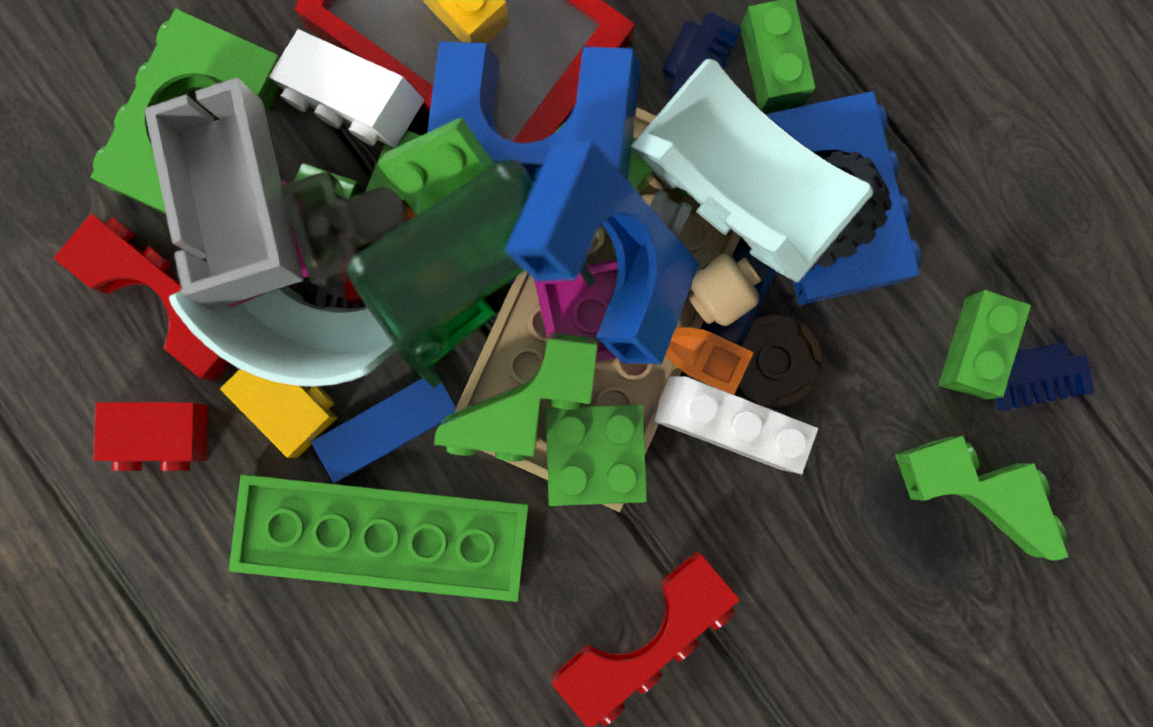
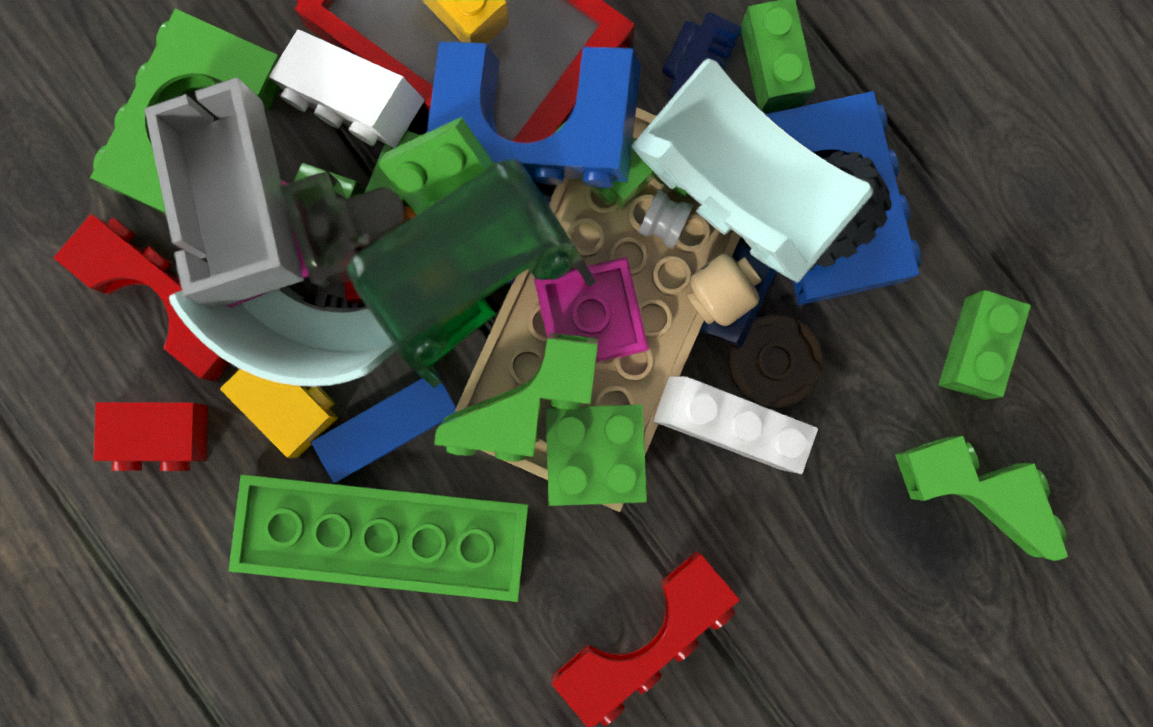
blue arch [505,141,699,364] -> none
orange plate [666,327,754,395] -> none
clear blue piece [996,342,1094,411] -> none

